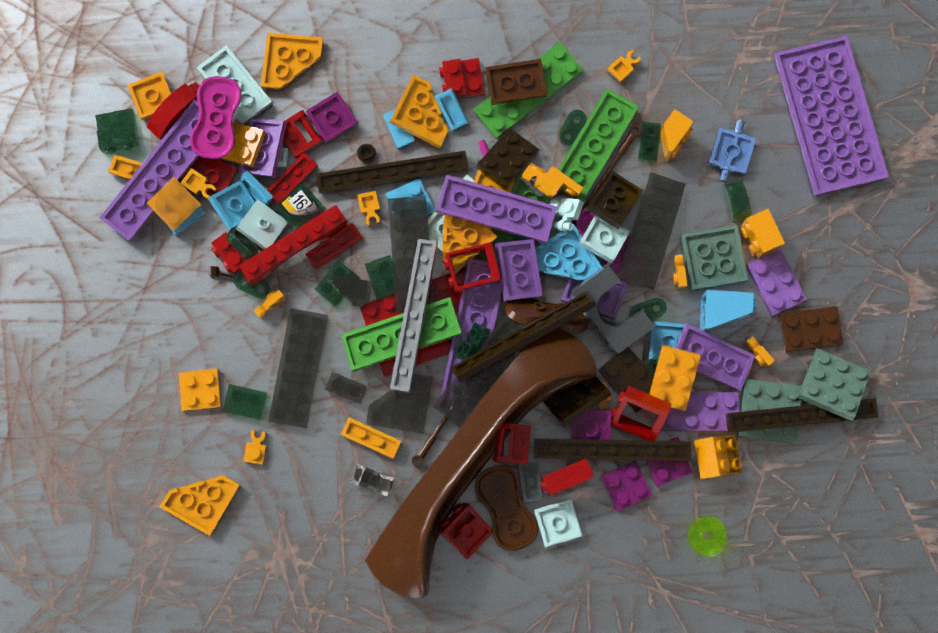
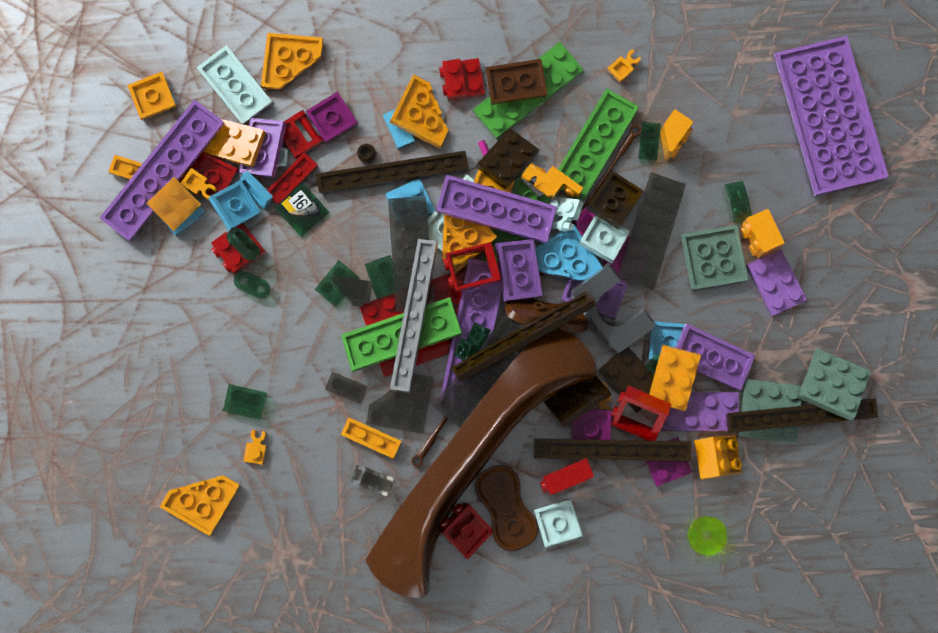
clear green plate [95,108,140,154] -> none
red arch [147,82,200,140] -> none
light orange plate [179,369,222,412] -> none
dark pink plate [190,76,241,159] -> none
dark brown hand [209,266,235,281] -> none
light aqua plate [236,199,288,250] -> none
red arch [239,205,347,287] -> none
light orange plate [254,290,286,318] -> none
clear smoke plate [268,308,329,429] -> none
red tile [305,223,363,271] -> none
light orange plate [357,191,380,226] -> none
medium azure tile [435,88,469,131] -> none
red plate [493,423,531,465] -> none
dark grey plate [518,462,543,503] -> none
clear green plate [558,110,587,146] -> none
magenta plate [600,460,653,512] -> none
clear green plate [629,298,667,319] -> none
light orange plate [673,255,687,290] -> none
medium azure slope [700,290,757,333] -> none
medium blue plate [709,120,756,182] -> none
light orange plate [745,336,775,368] -> none
reddish brown plate [779,306,844,352] -> none

